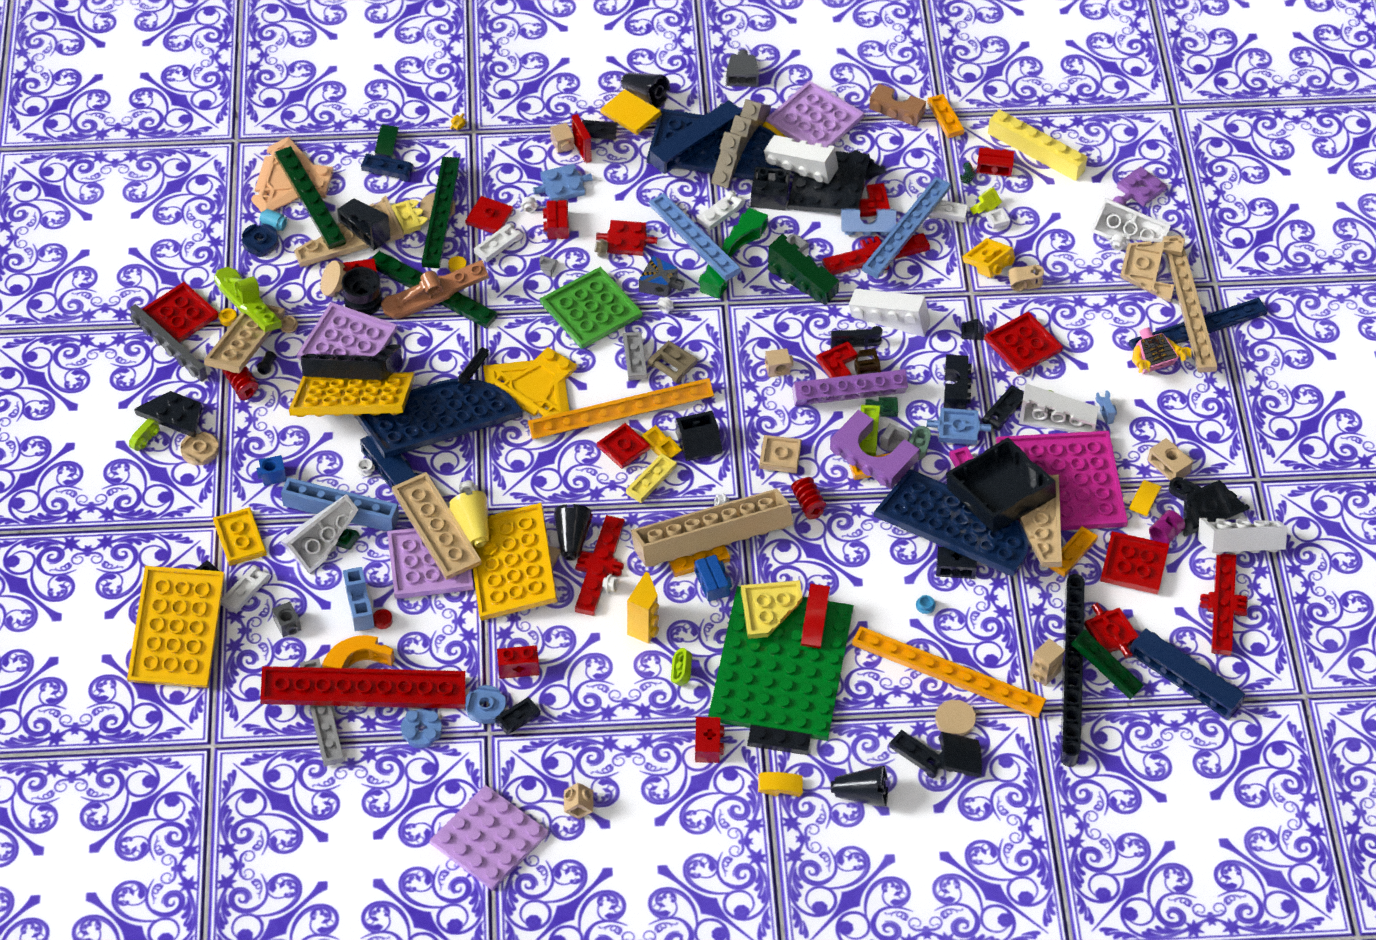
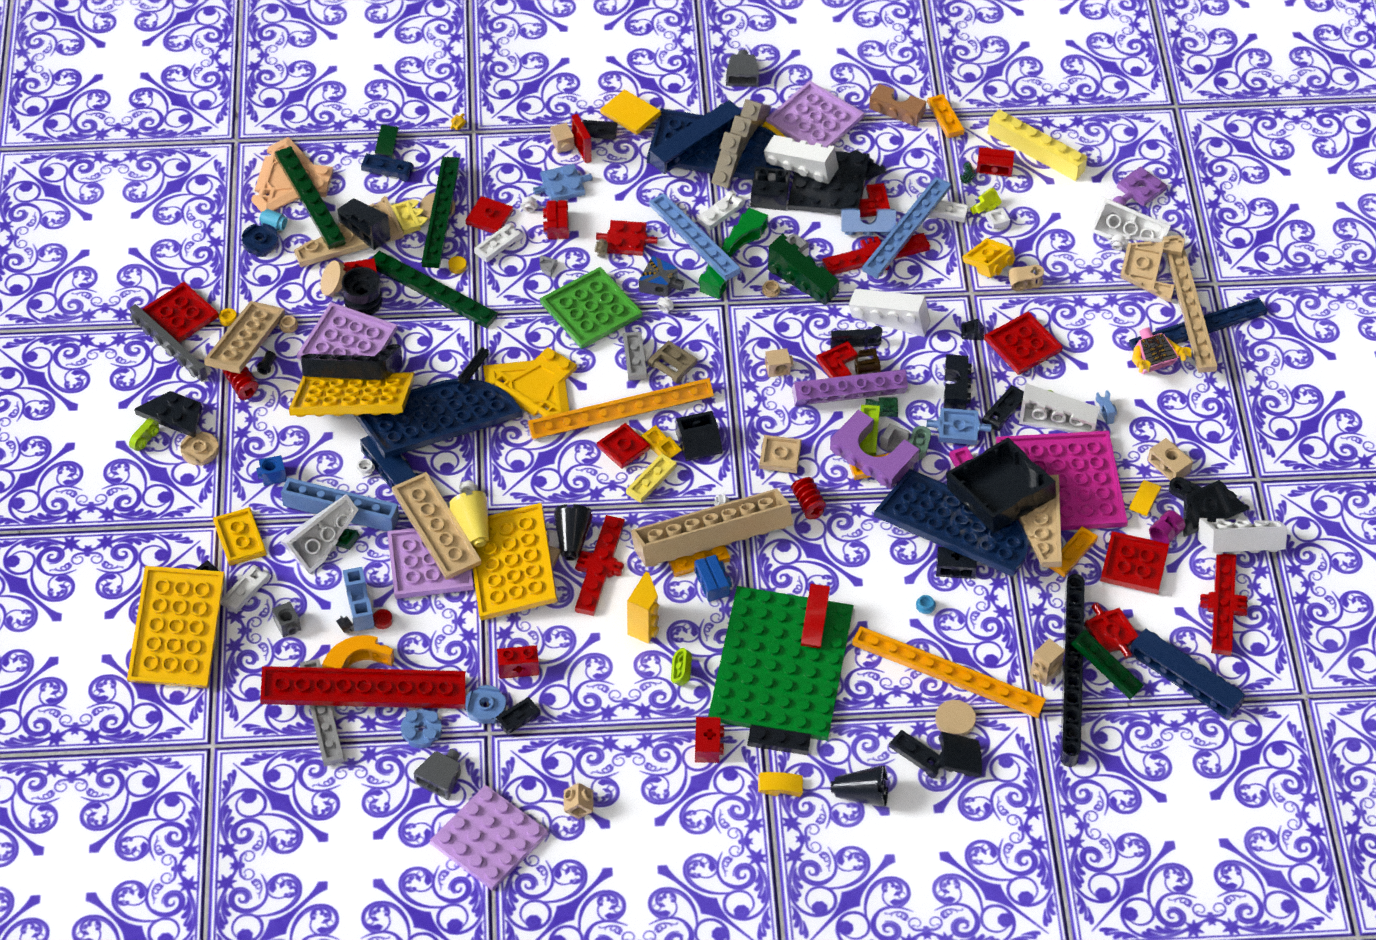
lime piece [214,267,282,333] -> none
nougat piece [381,260,489,319] -> none
white plate [602,574,618,594] -> none
black cone [621,73,670,109] -> none
light yellow plate [741,580,803,639] -> none
none -> black plate [336,616,353,633]
none -> dark grey torso [413,749,461,800]
none -> tan plate [762,280,780,297]

